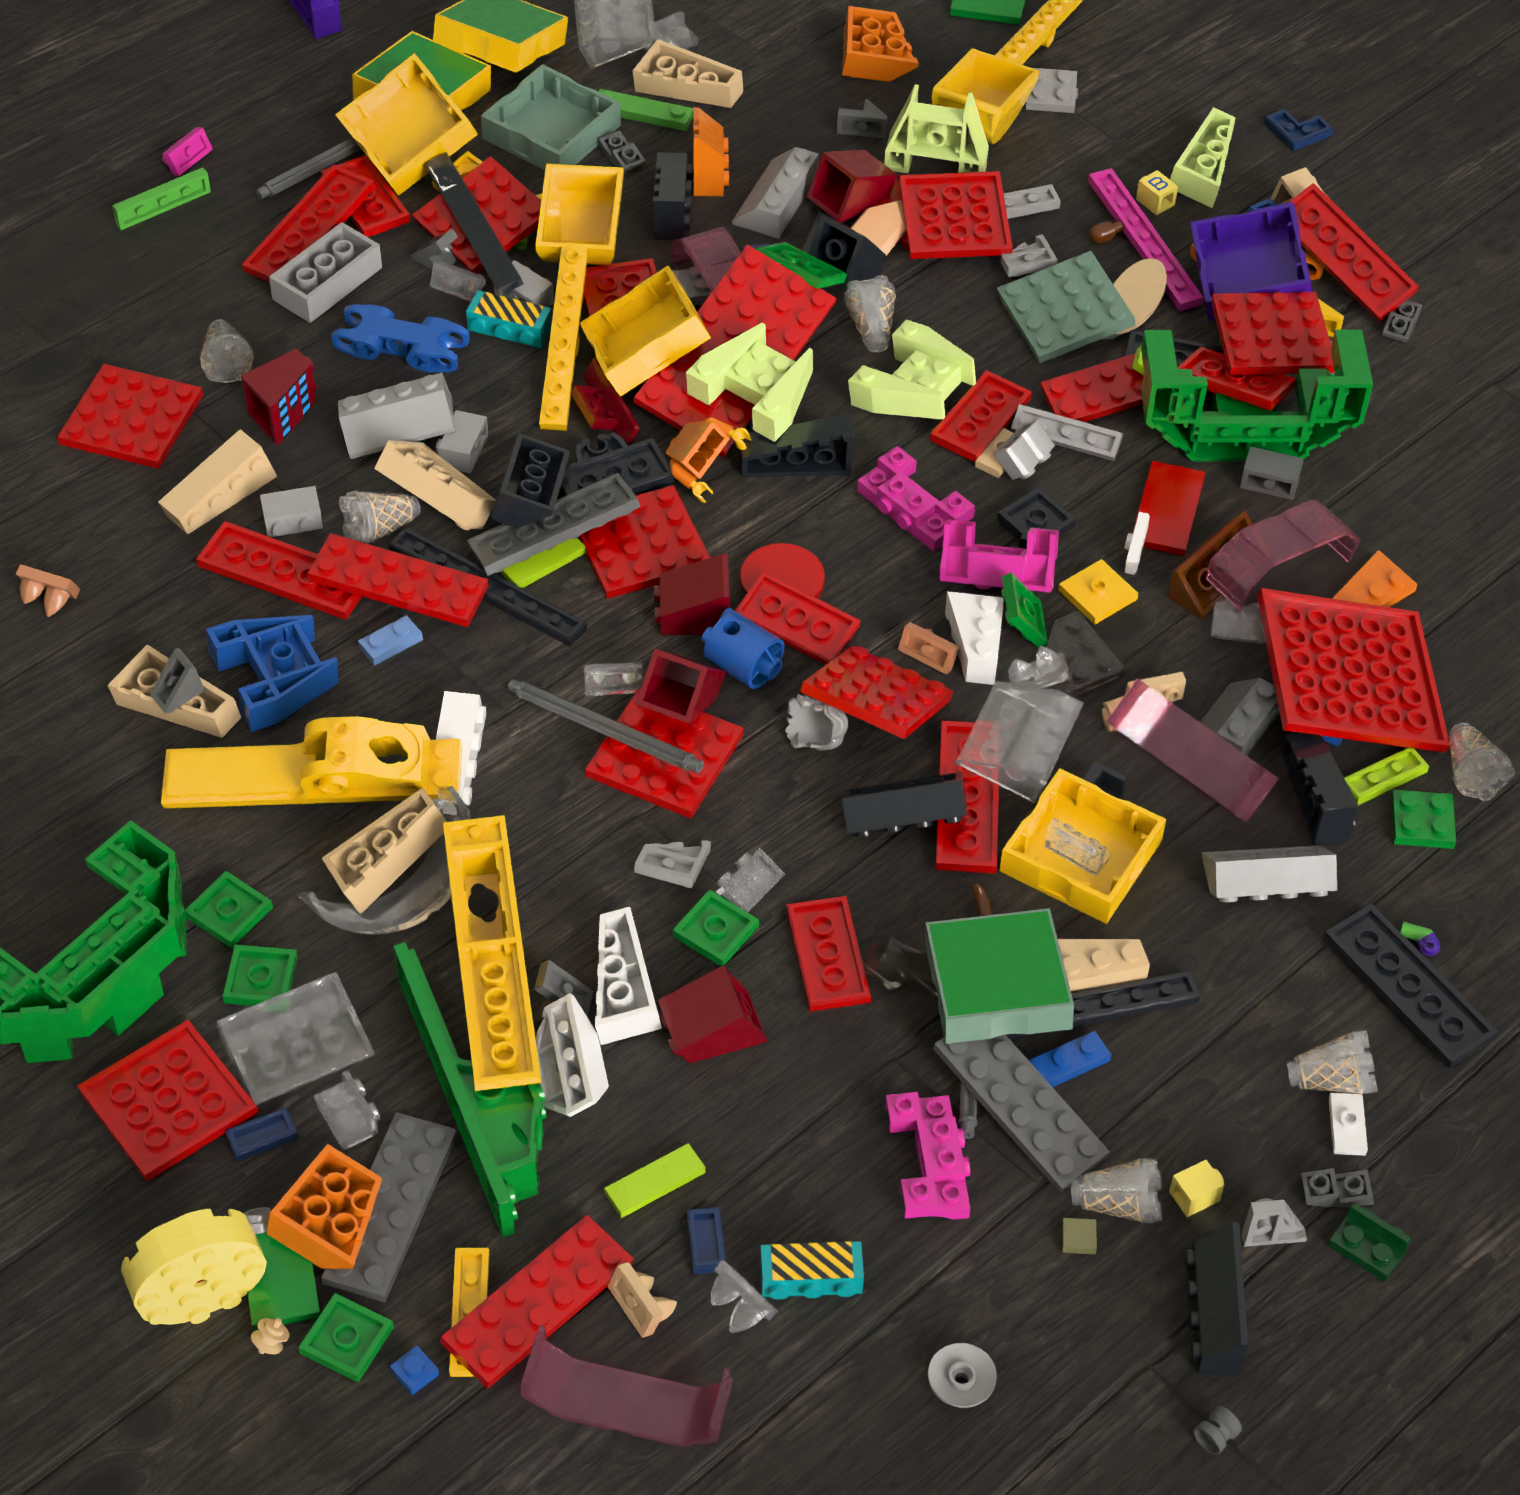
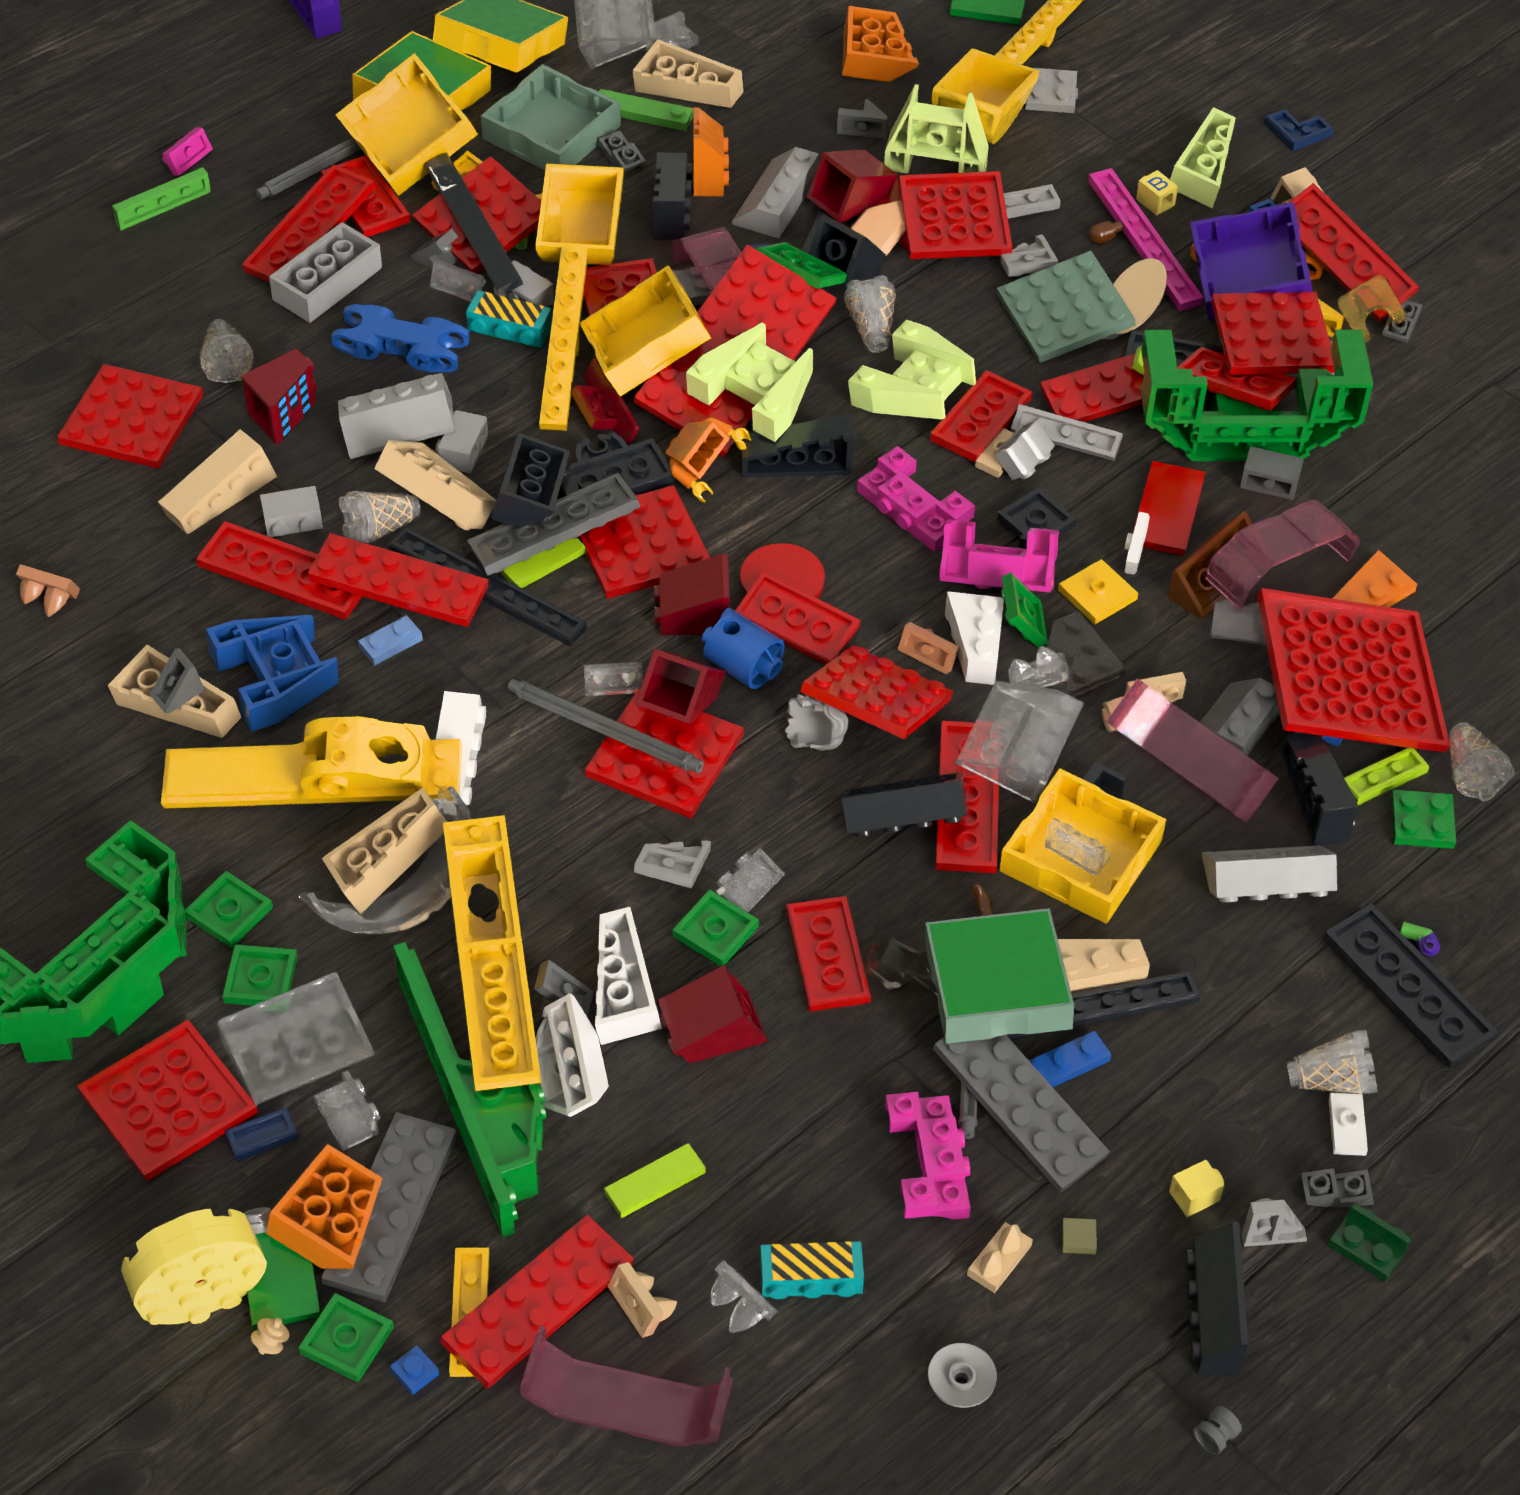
dark blue tile [687,1207,727,1274] -> none
clear cone [1071,1157,1162,1224] -> none
none -> tan tile [967,1222,1033,1293]
none -> clear yellow piece [1338,275,1406,343]

